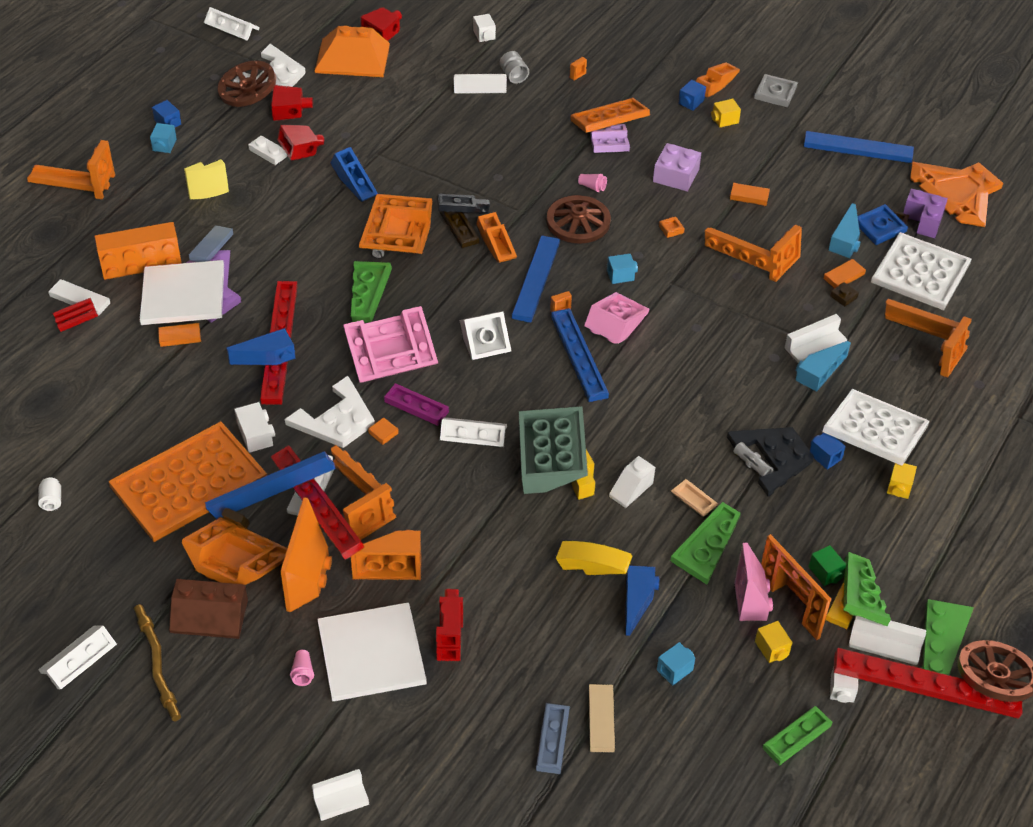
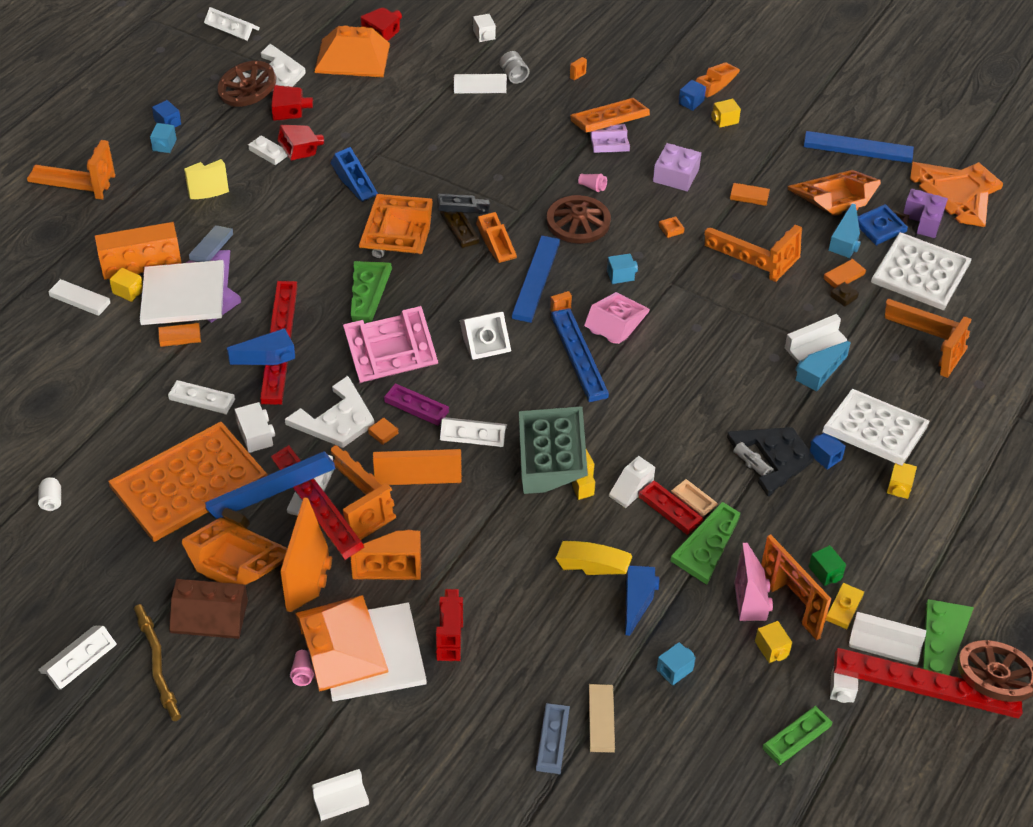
red tile [53,298,98,332] -> none
light grey tile [754,74,798,107] -> none
bright green wing [843,552,891,626] -> none
none -> yellow brick [109,268,143,302]
none -> white tile [168,380,235,414]
none -> slope [295,595,389,692]
none -> orange tile [373,449,461,485]
none -> red plate [639,481,703,535]
none -> orange slope [788,170,881,215]

